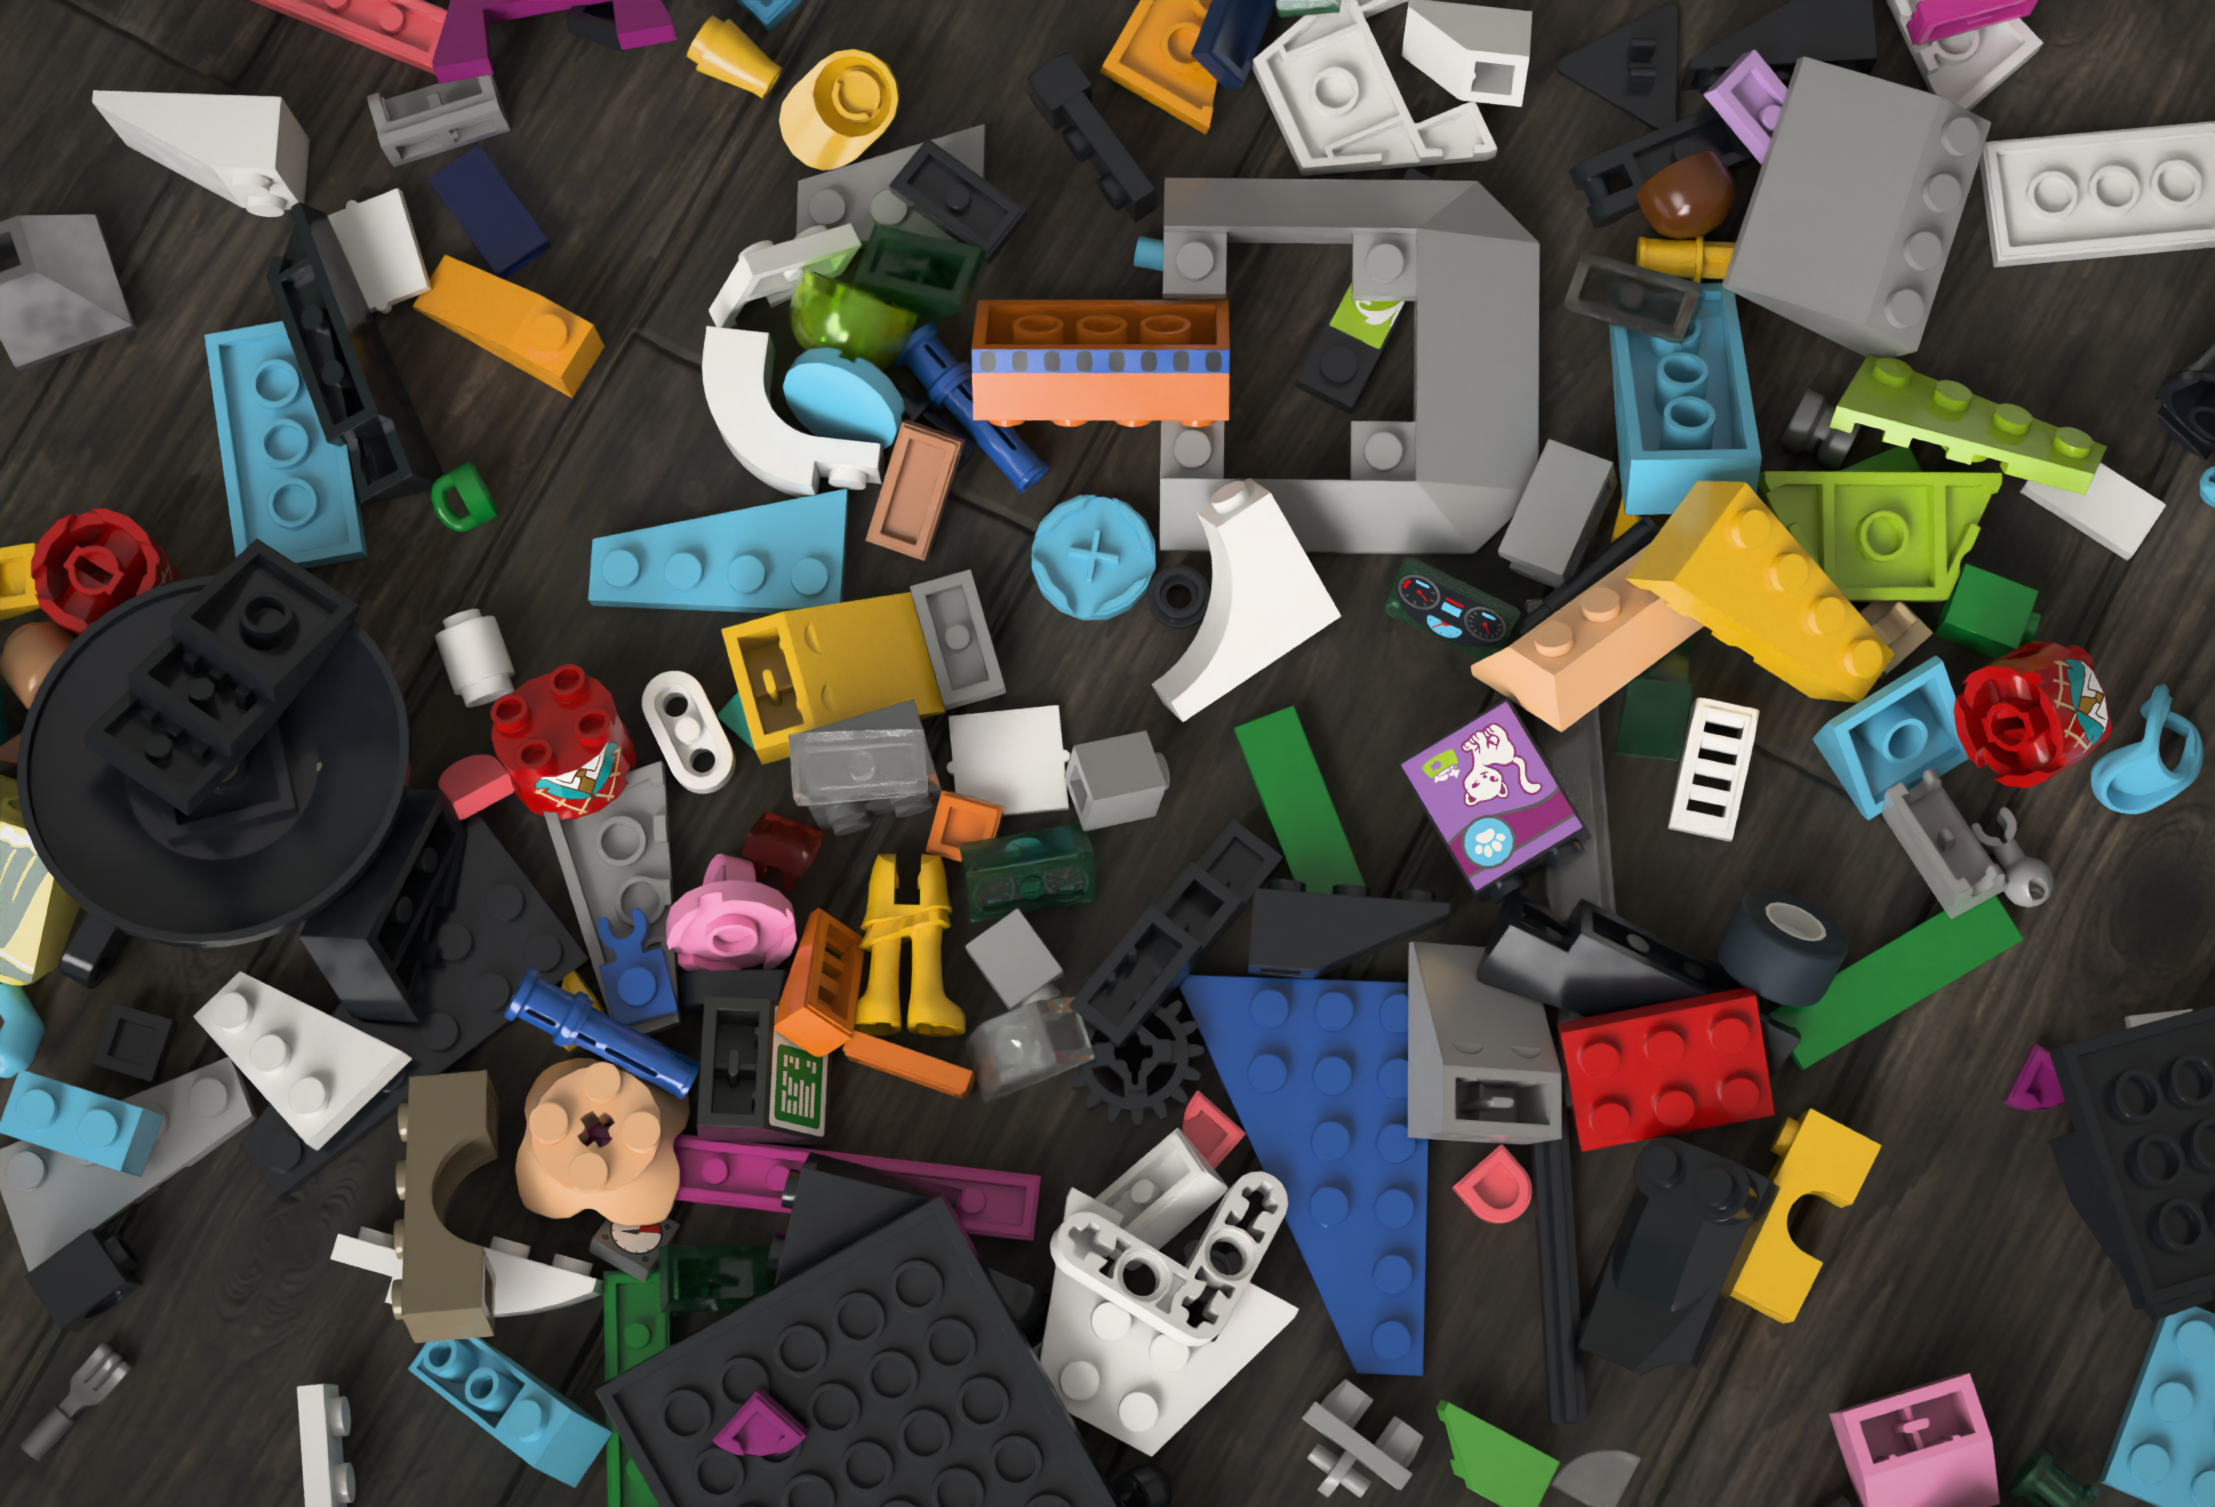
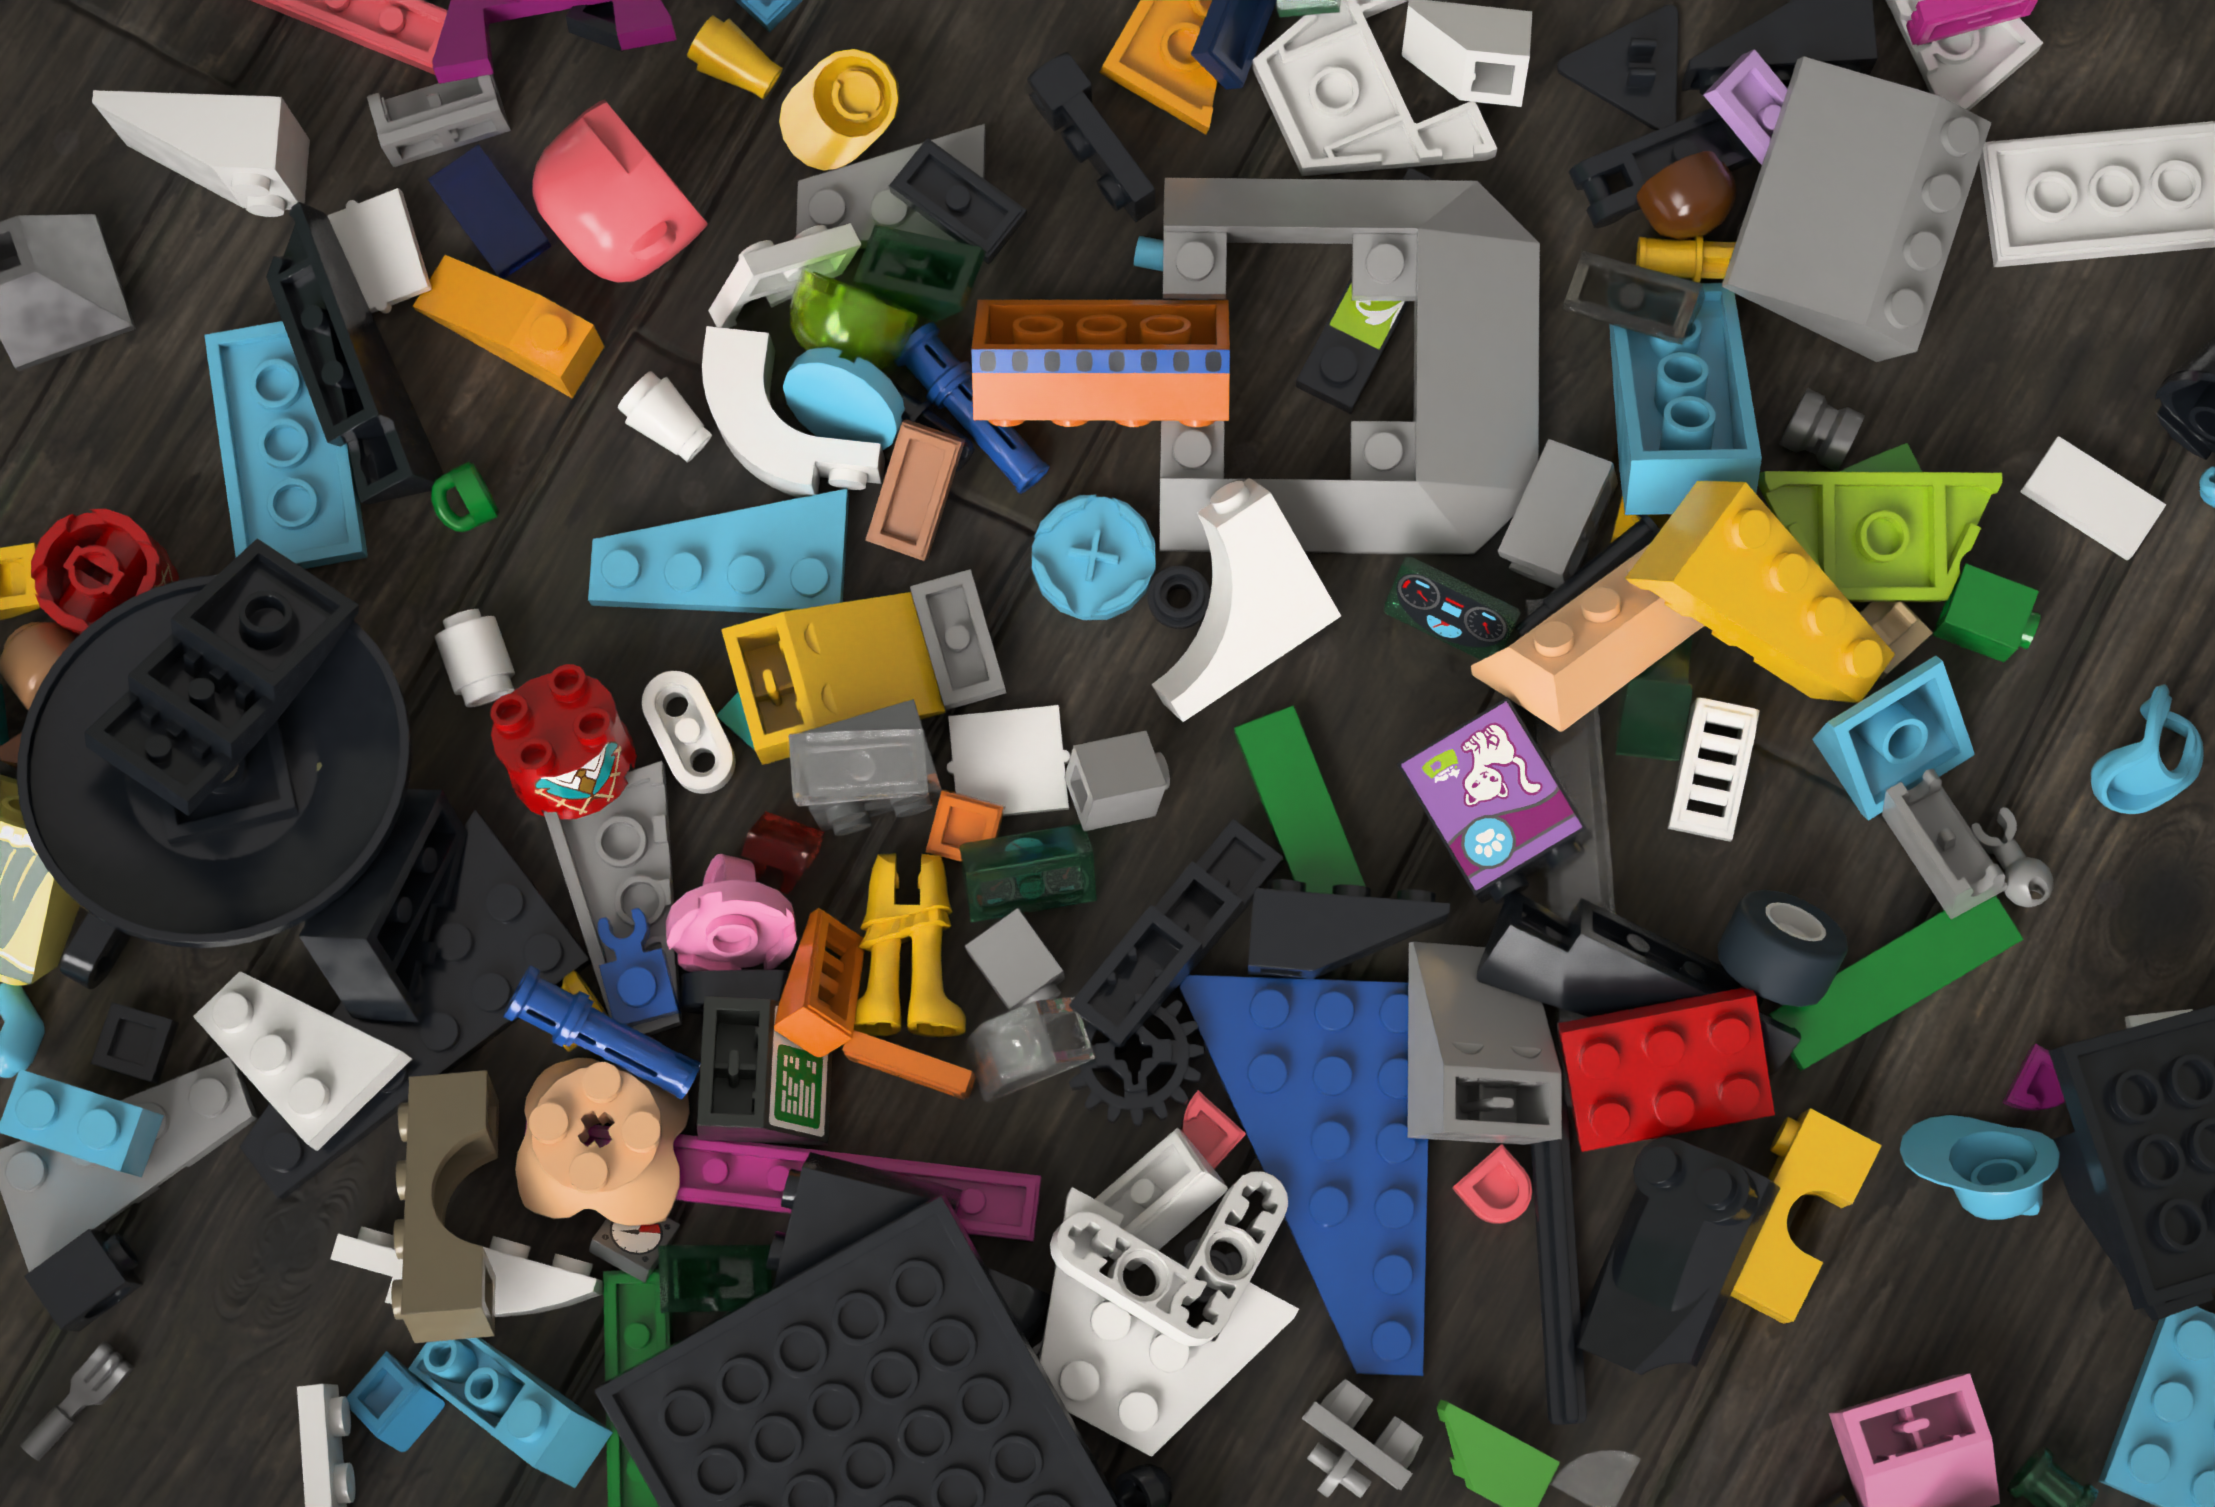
coral tile [438,754,514,820] -> none
magenta tile [712,1387,810,1456] -> none
lime wing [1829,354,2107,495] -> none
red brick [1953,641,2113,788] -> none
none -> dark azure slope [347,1351,445,1452]
none -> coral piece [533,99,708,283]
none -> white cone [618,371,712,463]
none -> medium azure piece [1900,1115,2060,1220]

